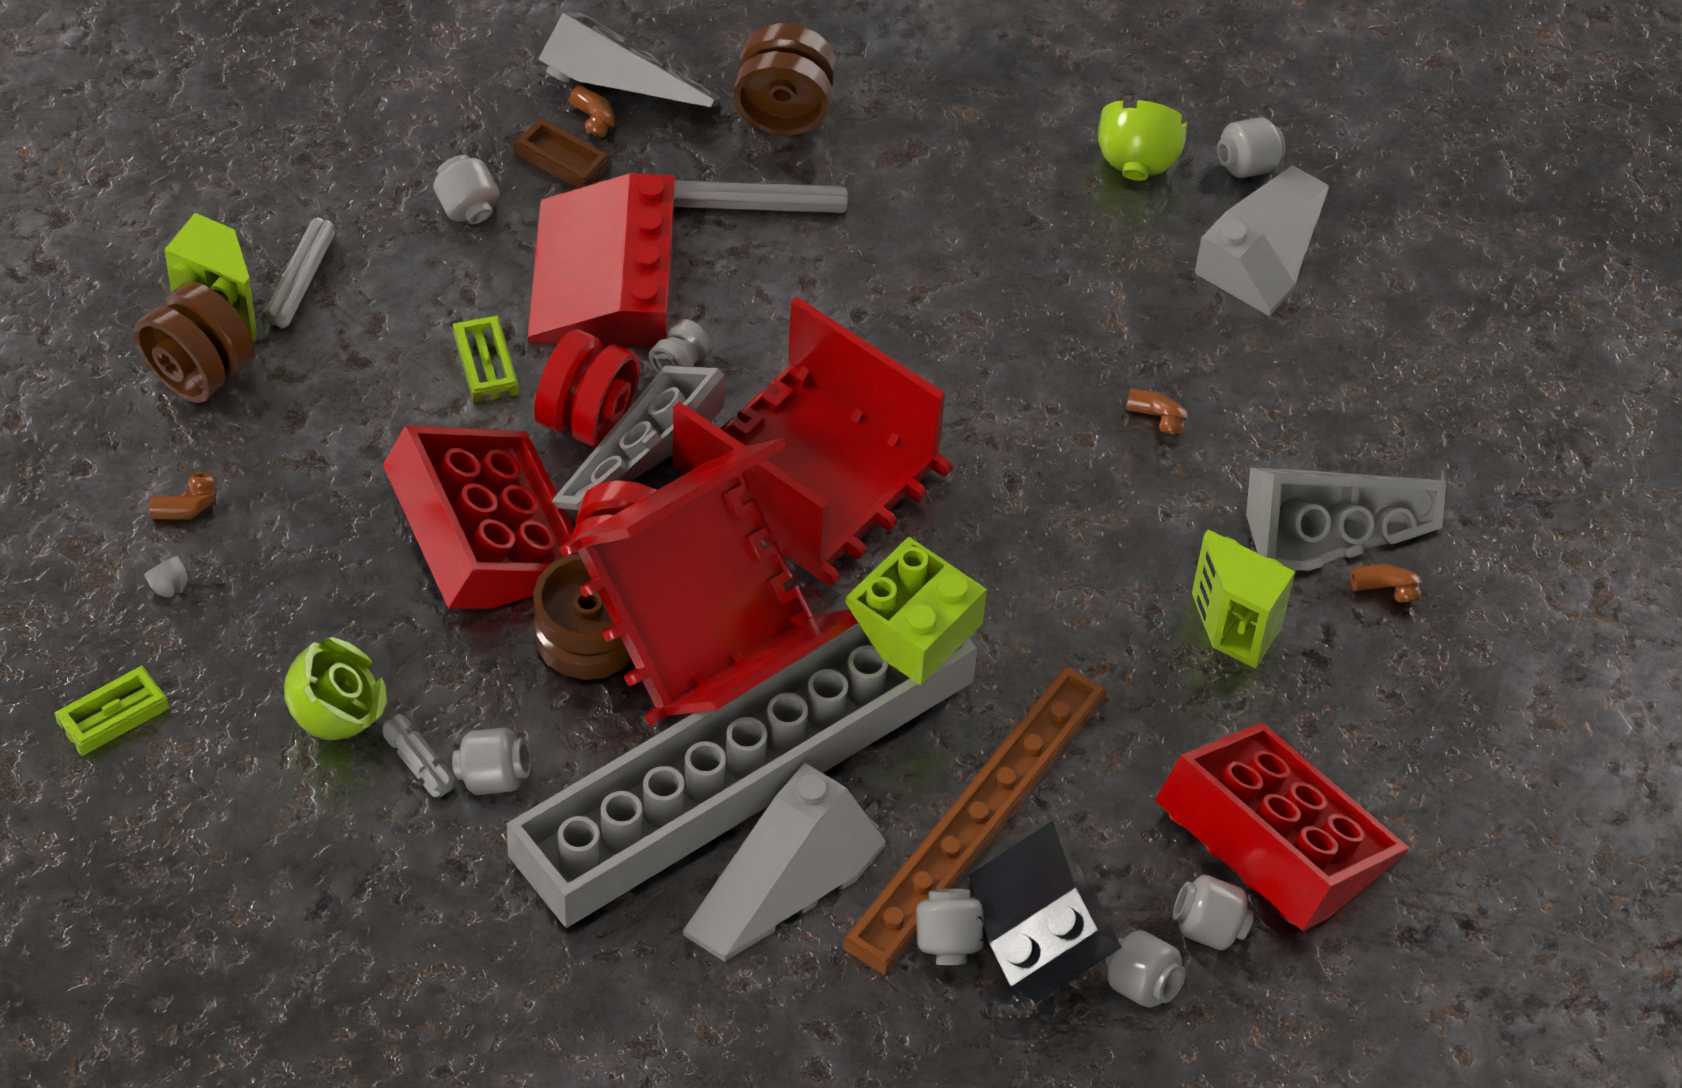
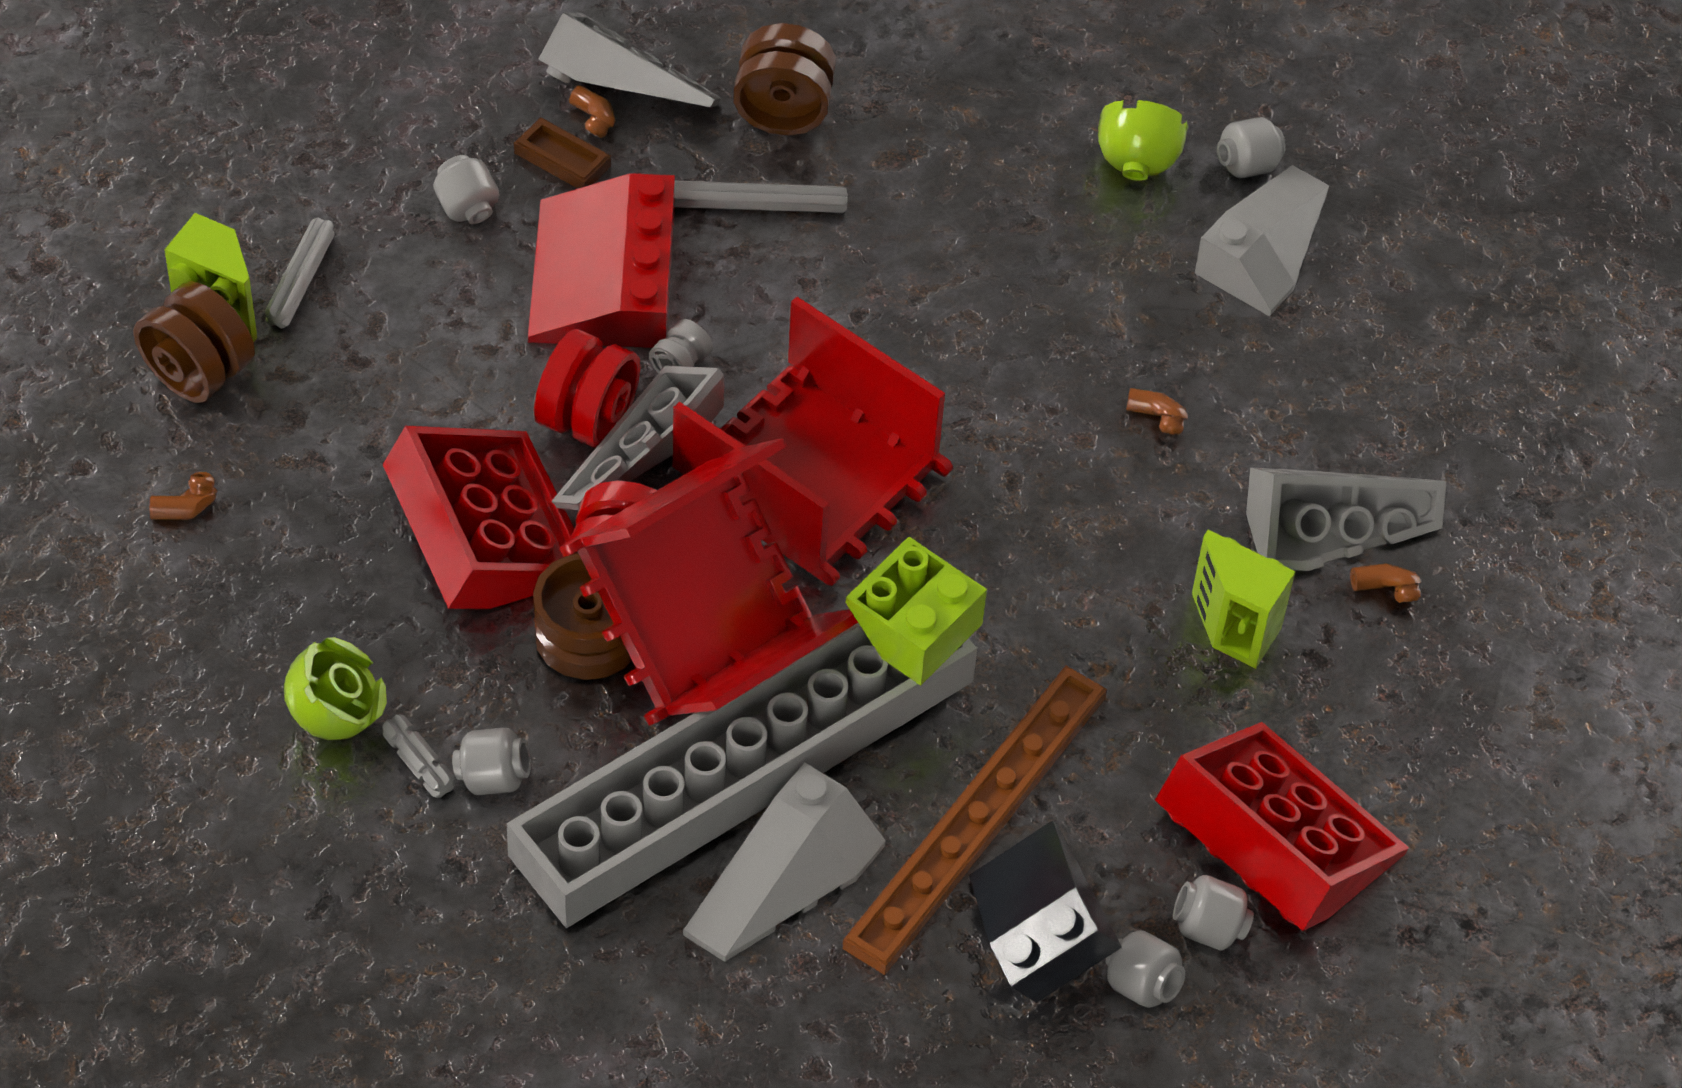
lime tile [54,665,170,756] -> none
light grey hinge [144,556,188,597] -> none
lime tile [453,315,519,403] -> none
light grey head [916,889,985,965] -> none

